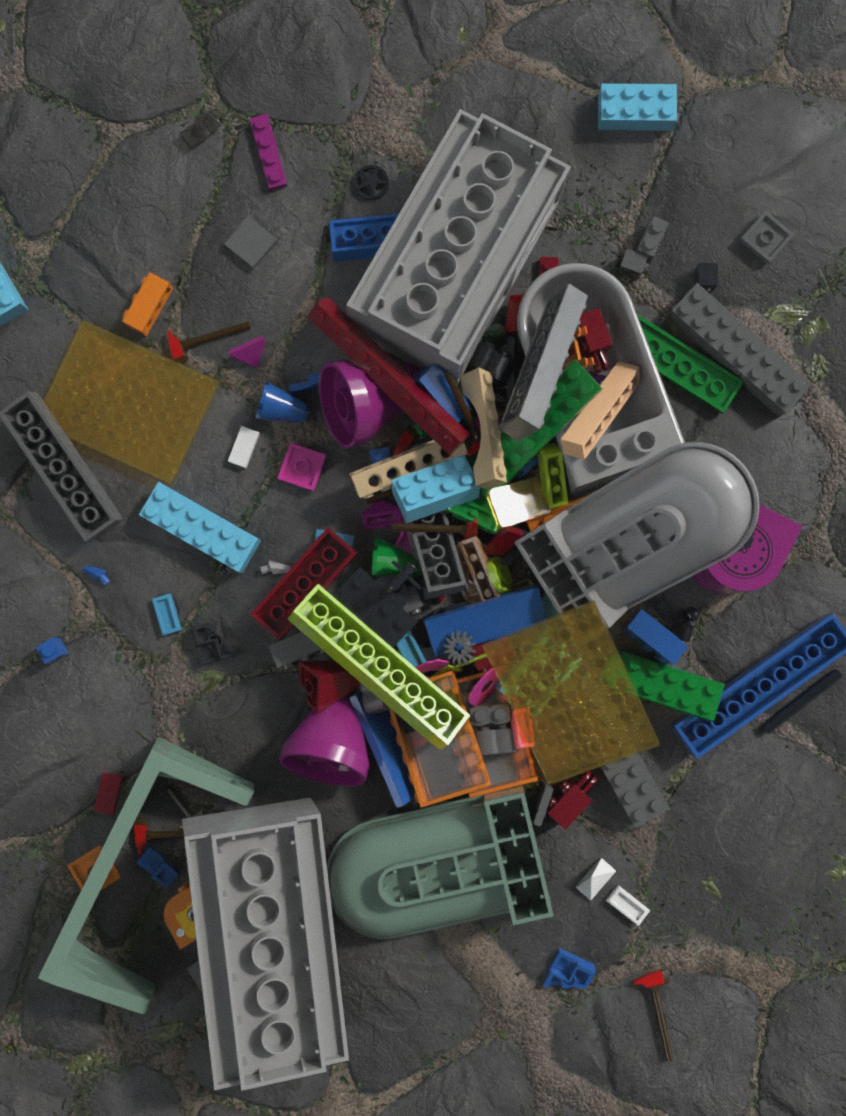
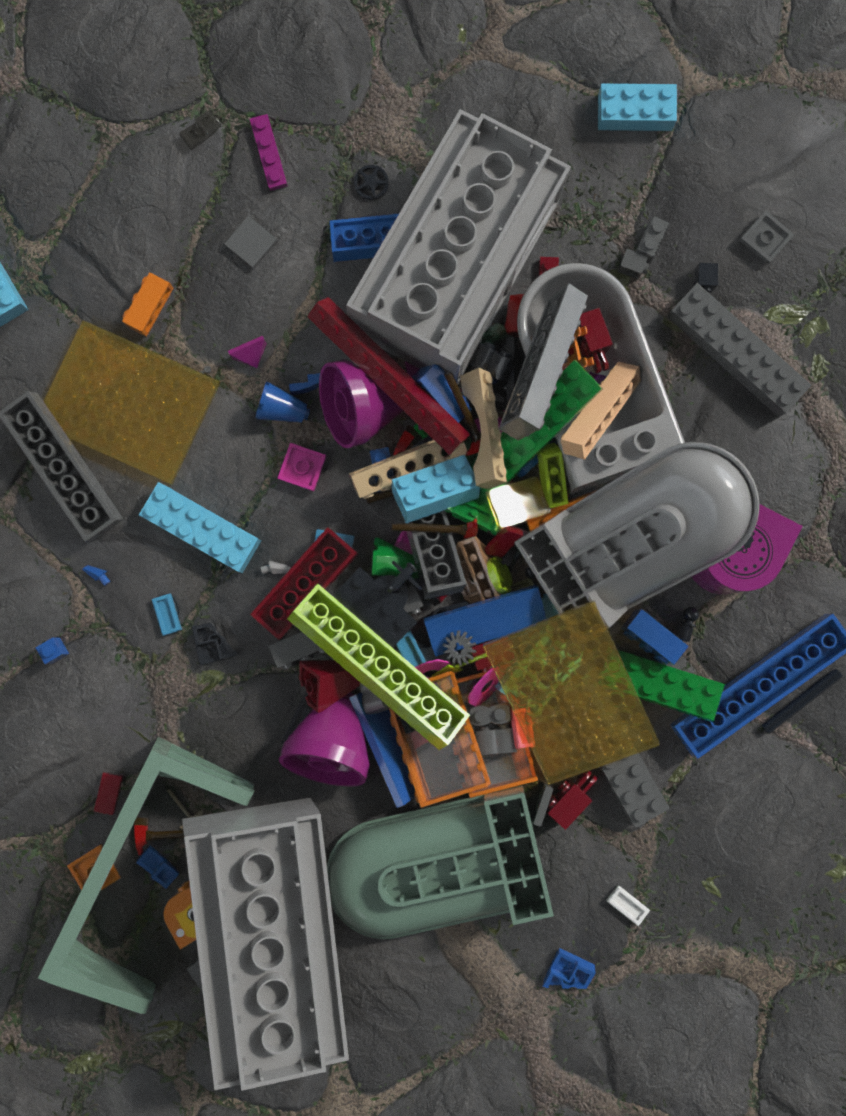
dark brown piece [168,321,251,366] -> none
white tile [228,426,260,469] -> none
magenta slope [362,500,402,530] -> none
white slope [576,858,616,901] -> none
dark brown piece [633,969,674,1062] -> none
green plate [637,314,744,414] -> none

